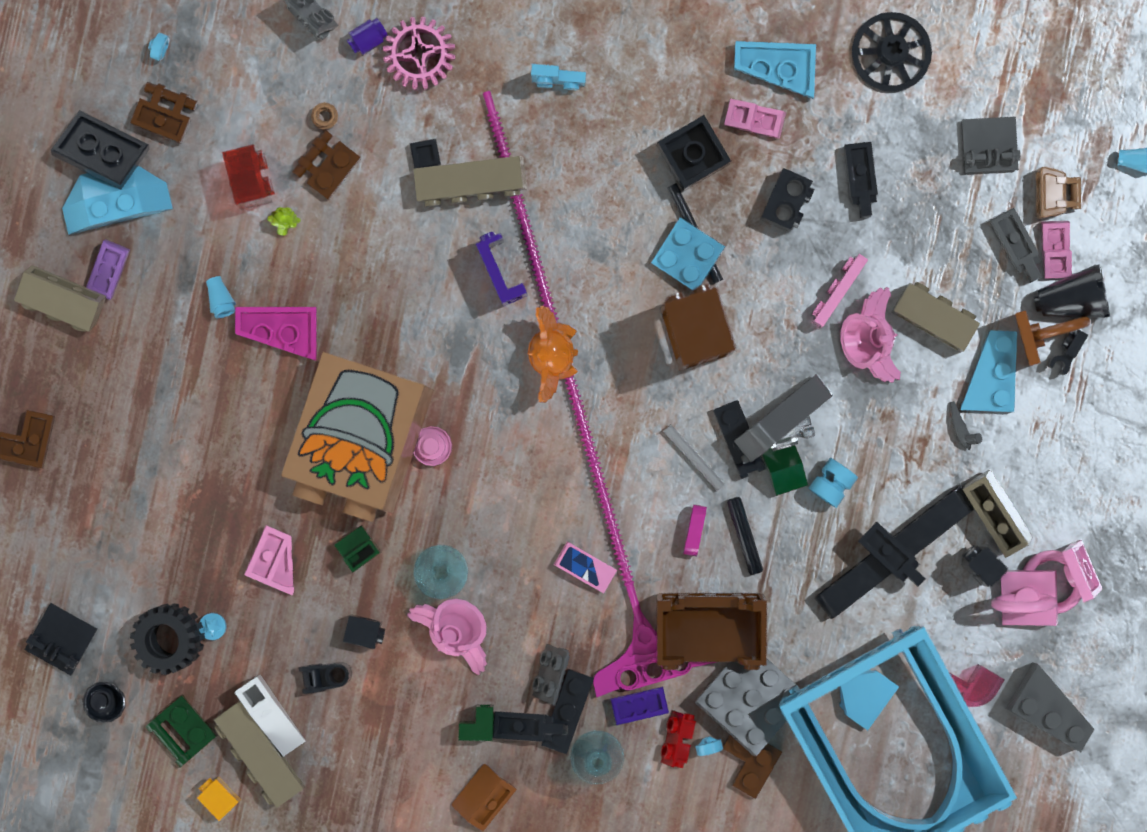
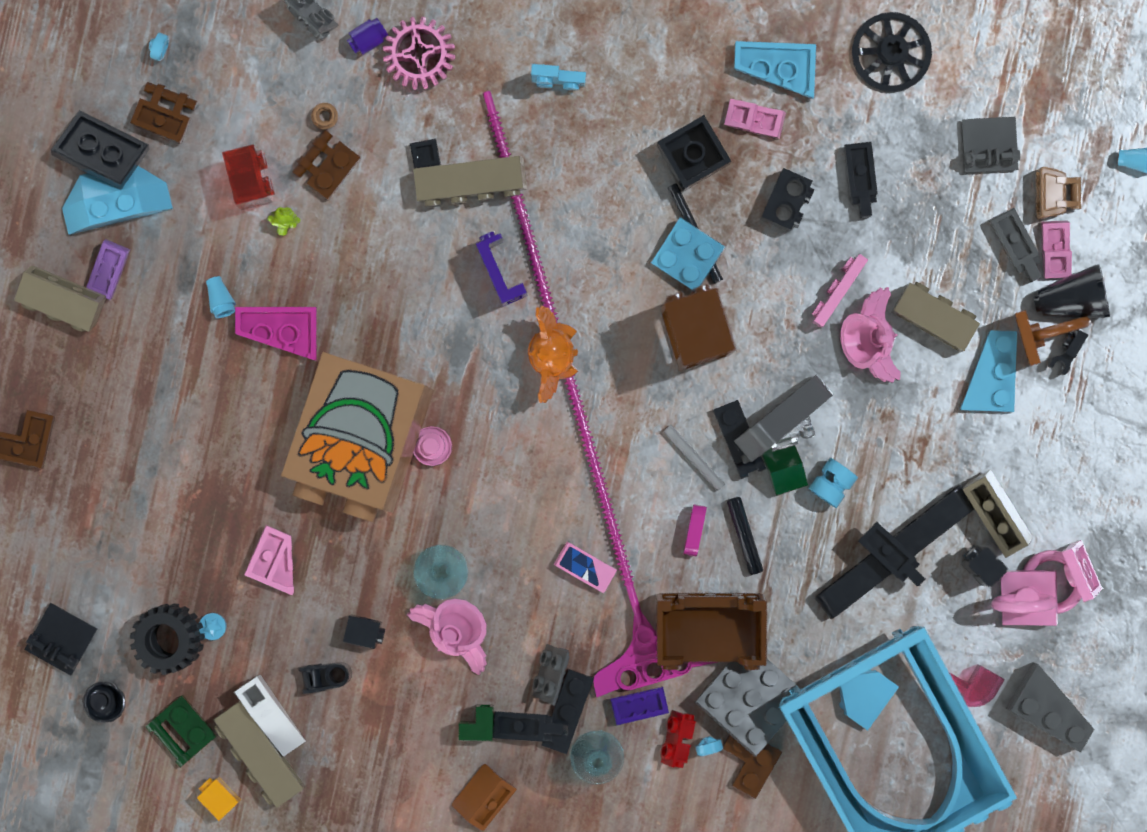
dark green piece [334,525,382,573] -> none
dark grey bar [951,401,982,450] -> none

